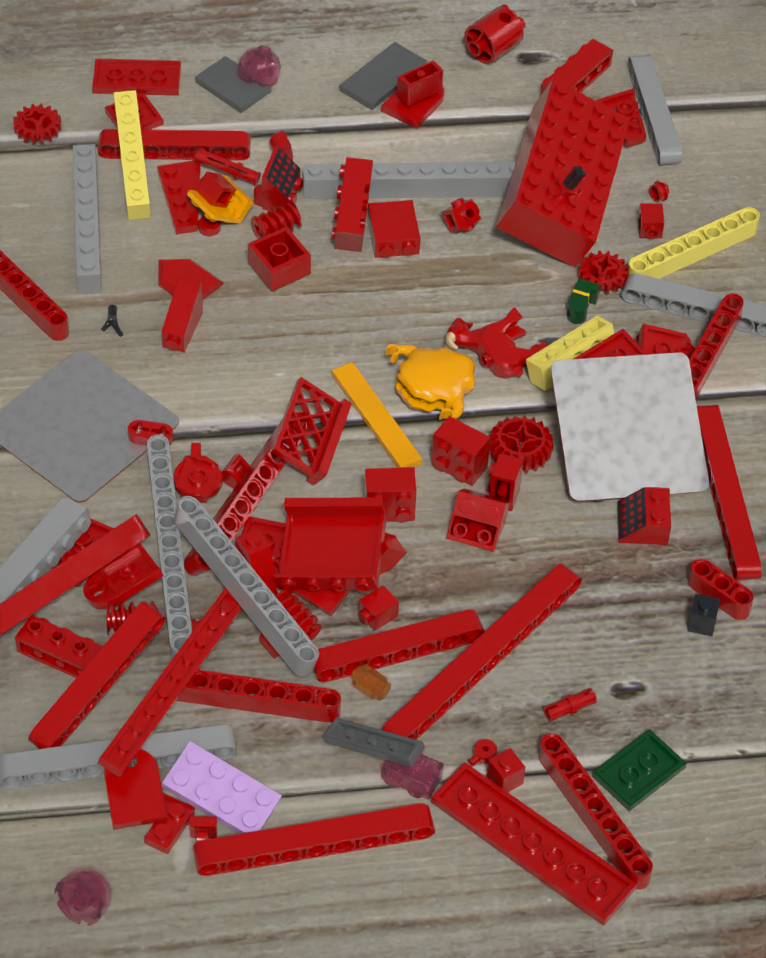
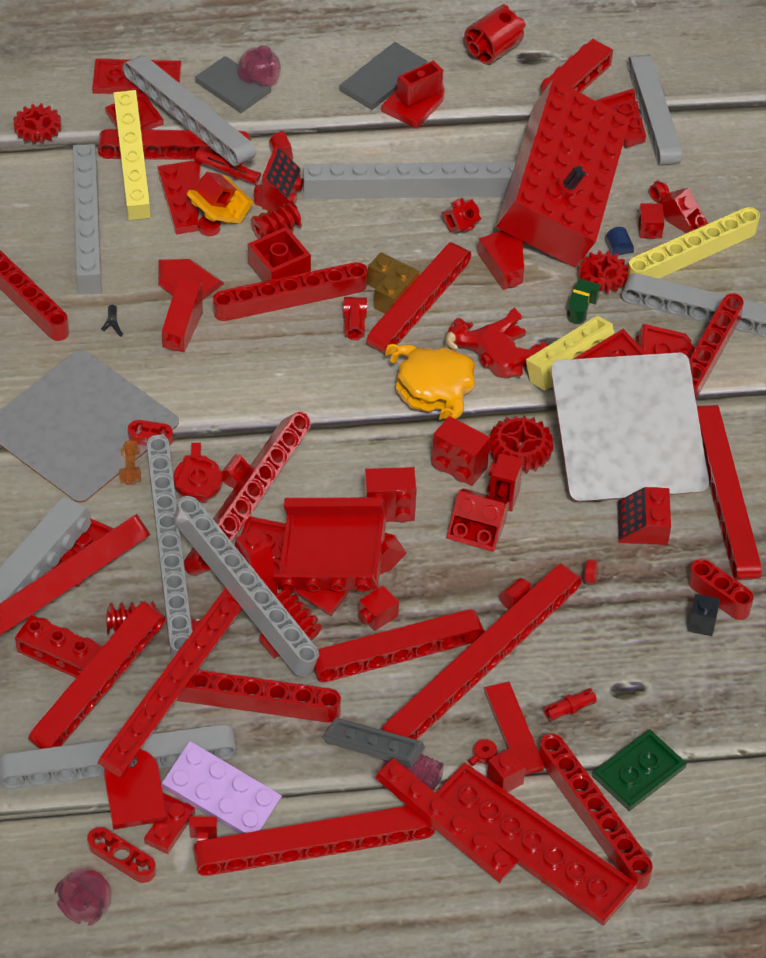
red tile [83,543,164,609] -> none
red fence [270,377,352,486] -> none
red wedge [331,157,373,252] -> none
light orange tile [332,362,422,468] -> none
clear orange brick [351,664,391,701] -> none
red brick [368,200,421,258] -> none
none -> red beam [87,827,156,883]
none -> clear orange bar [119,440,141,485]
none -> light grey beam [123,55,256,166]
none -> red beam [213,262,368,321]
none -> red piece [343,297,367,341]
none -> red beam [366,242,472,353]
none -> pearl gold brick [367,252,419,314]
none -> red plate [375,758,518,883]
none -> red slope [478,231,524,290]
none -> red tile [484,681,544,775]
none -> red brick [500,578,531,610]
none -> red tile [585,559,598,585]
none -> dark blue brick [605,227,634,256]
none -> red slope [658,188,709,234]

